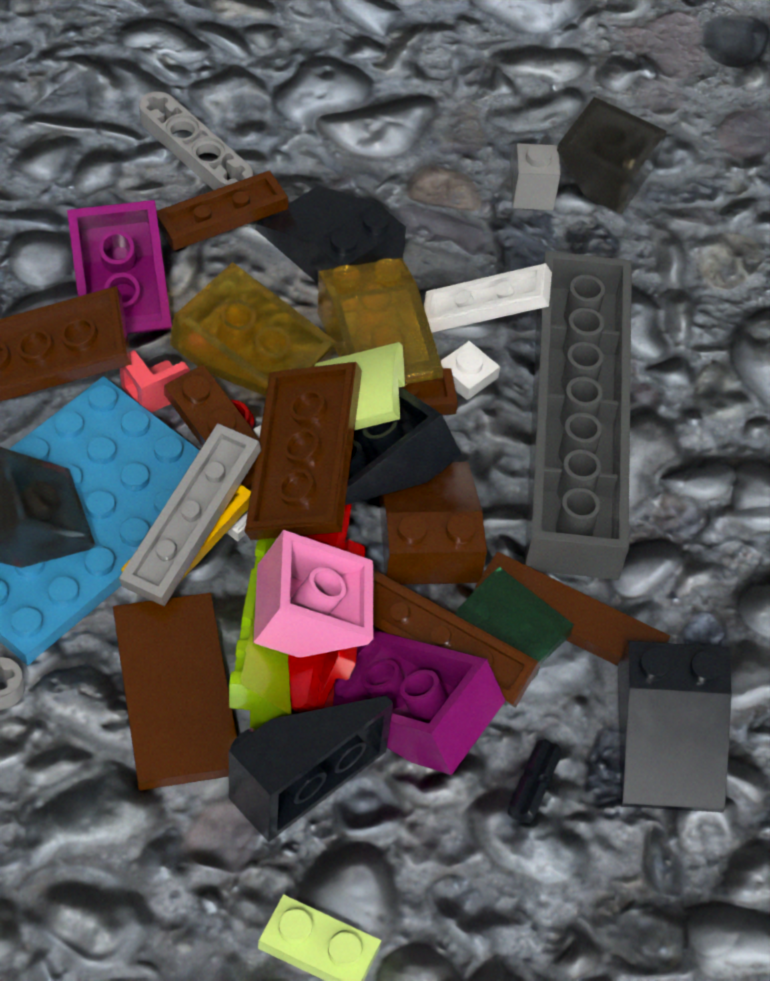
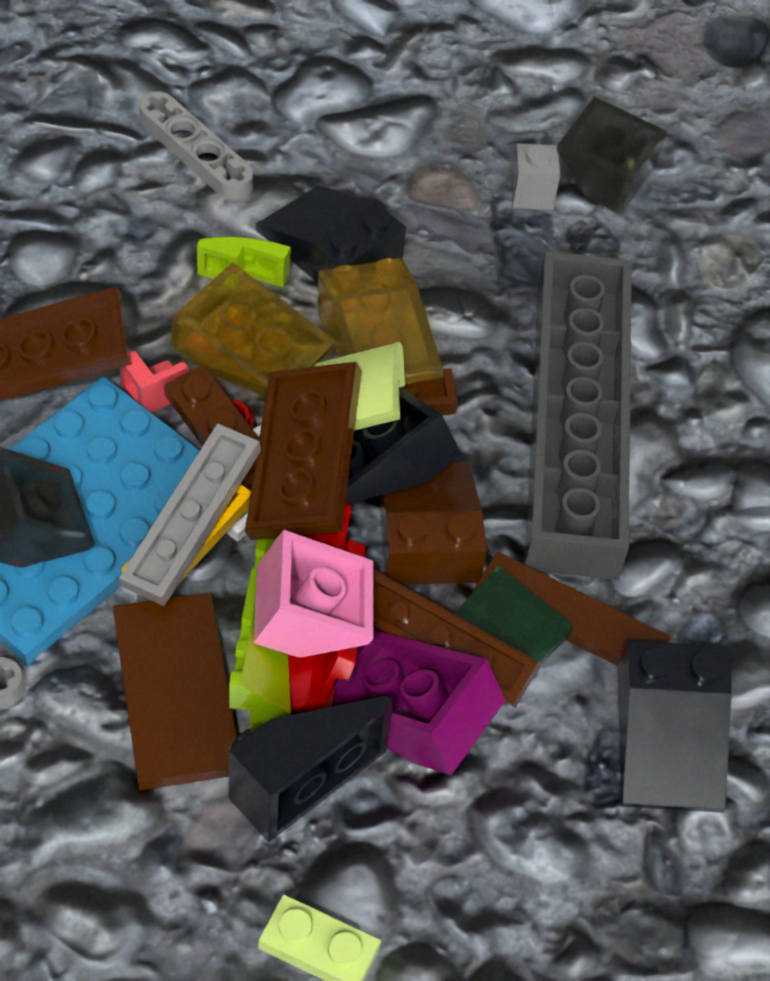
magenta slope [67,200,172,335] -> none
reddish brown plate [156,170,289,251] -> none
white tile [422,263,552,333] -> none
white plate [437,341,500,400] -> none
black piece [507,739,562,824] -> none
none -> lime slope [197,237,291,288]

